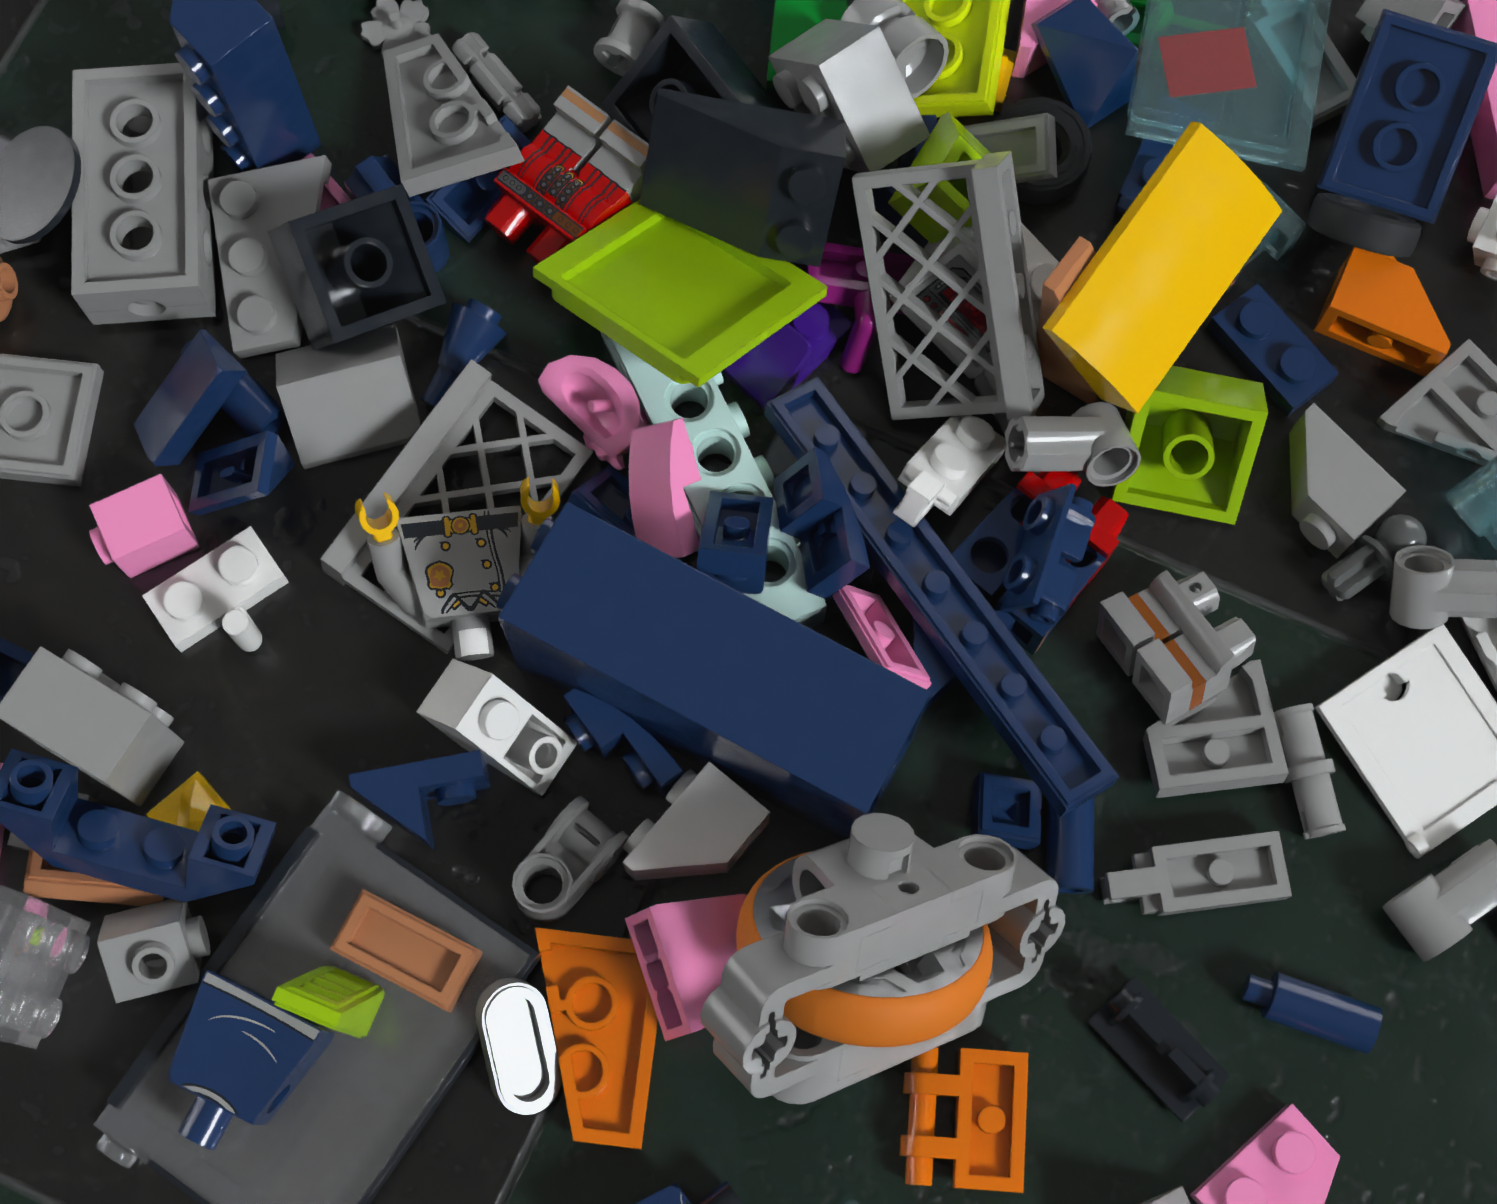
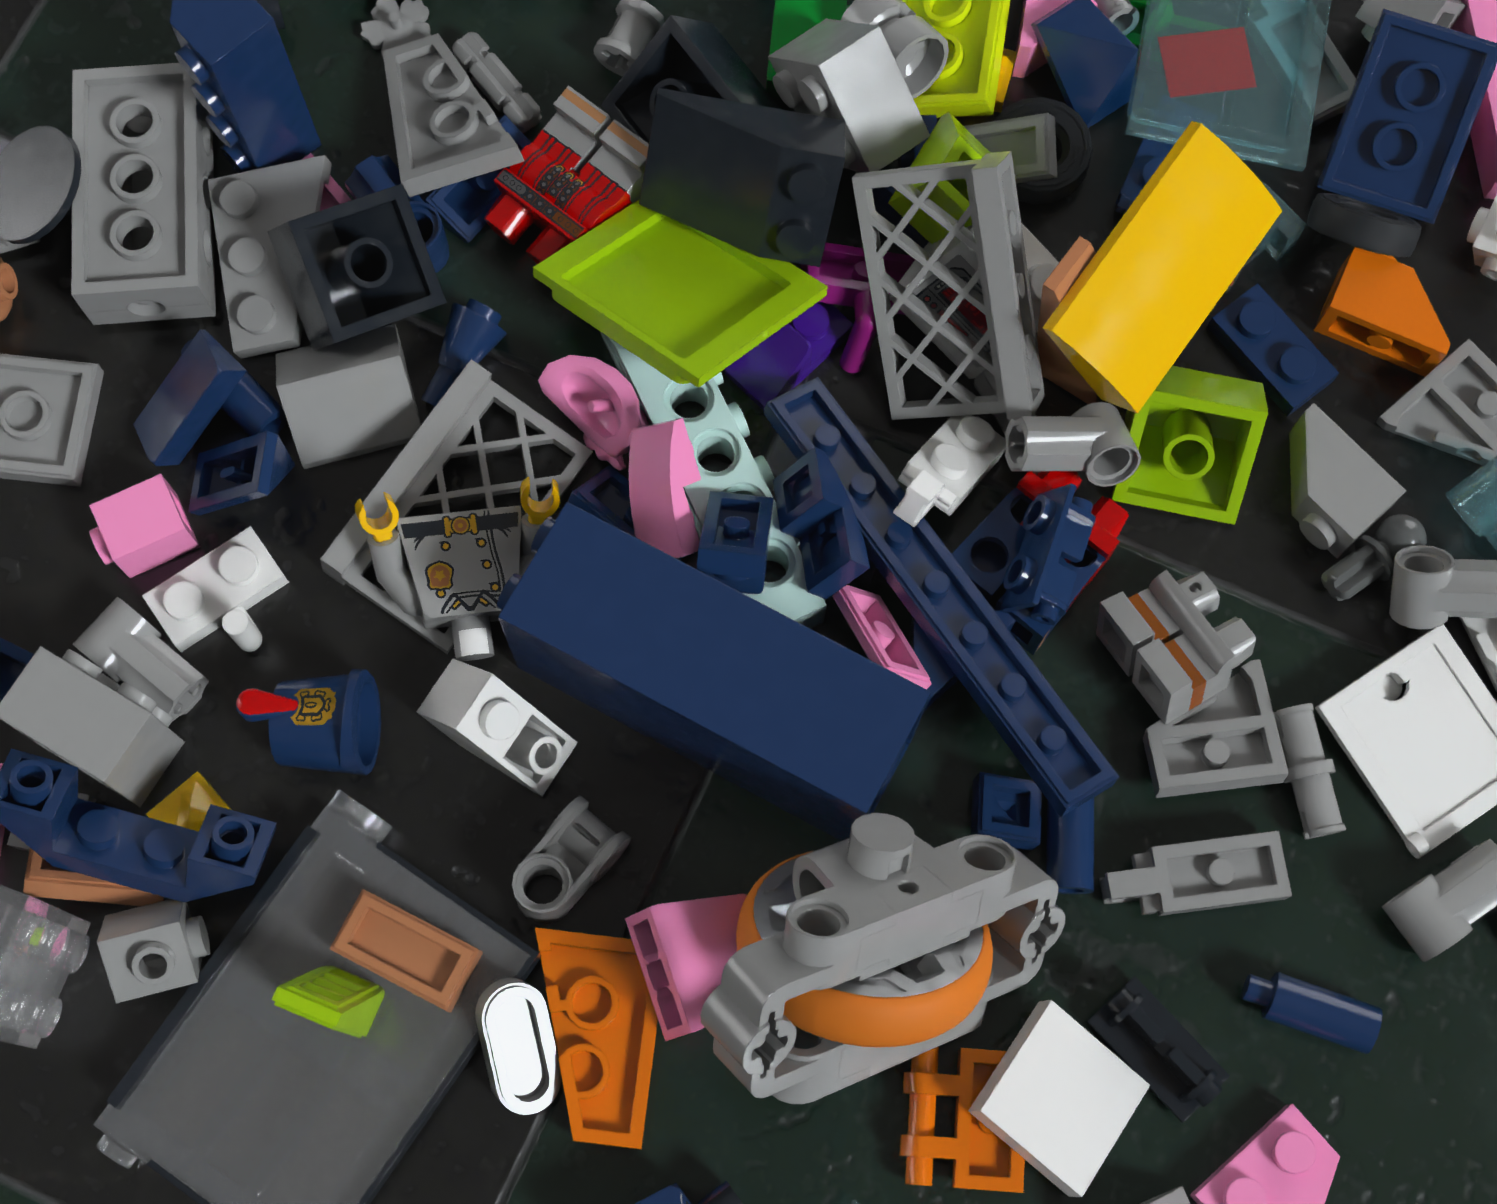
dark blue torso [168,970,336,1150] -> none
dark blue slope [349,750,491,849] -> none
dark blue slope [563,688,683,797] -> none
white slope [623,761,770,880] -> none
none -> light grey piece [72,597,209,722]
none -> dark blue hat [236,669,381,775]
none -> white tile [968,1000,1150,1197]

